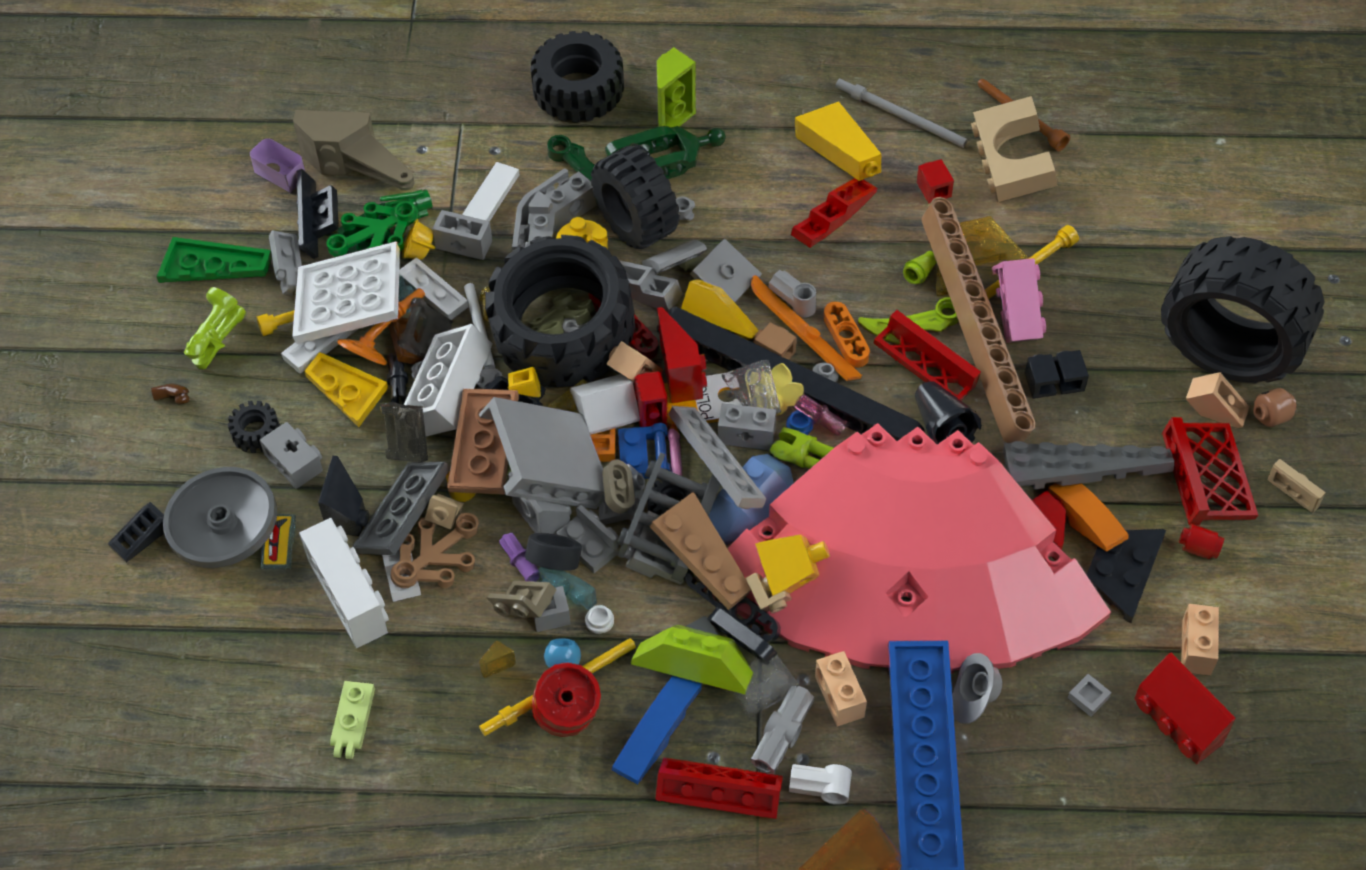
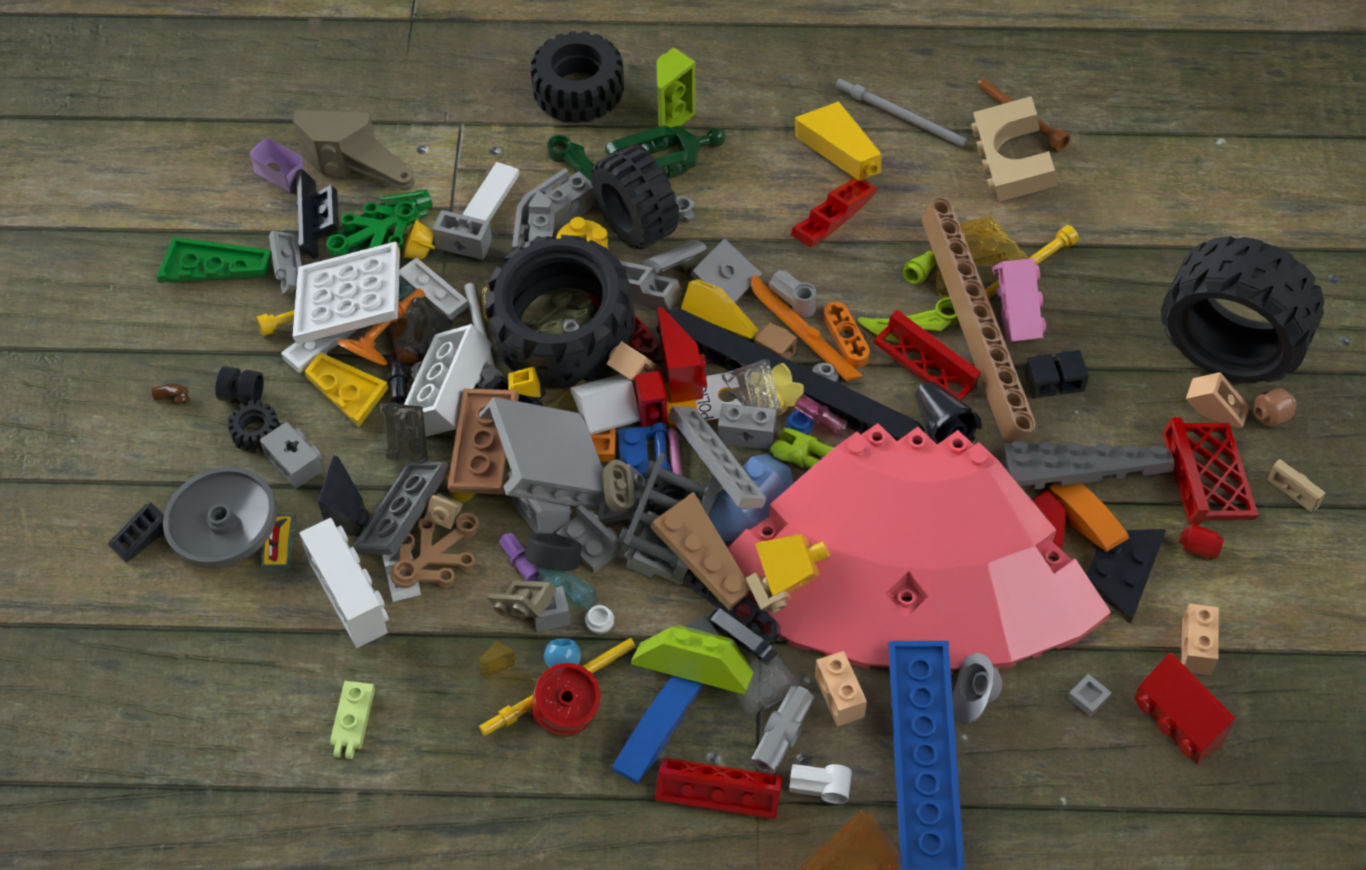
lime piece [184,287,246,370] -> none
red brick [916,159,954,204] -> none
none -> black wheel [215,366,264,405]

